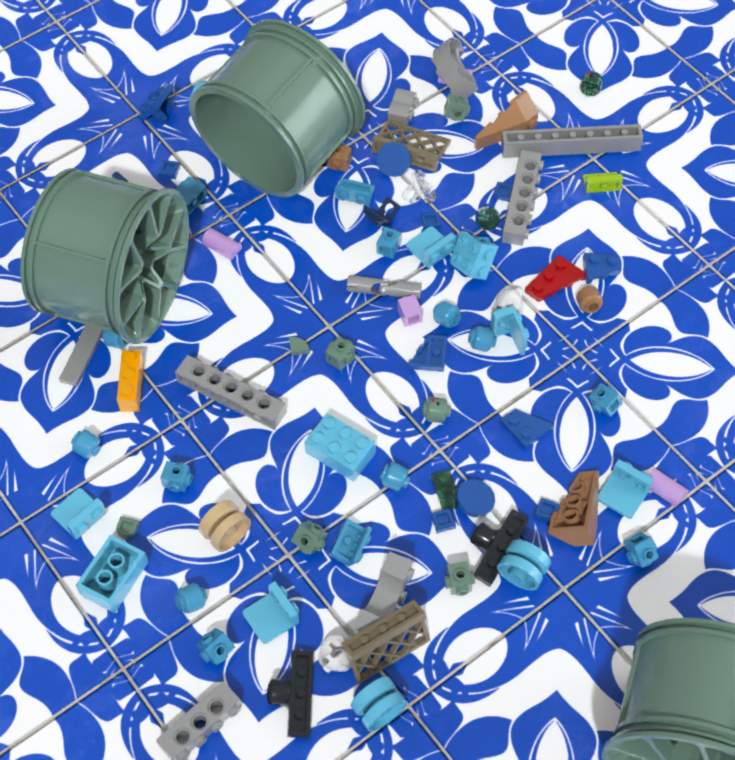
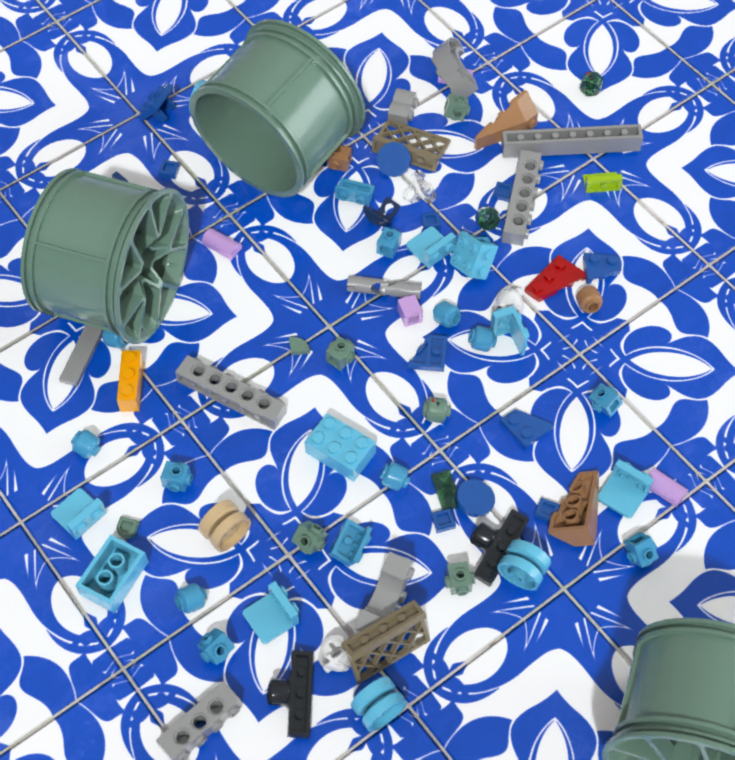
dark azure brick [176,176,207,216] -> none

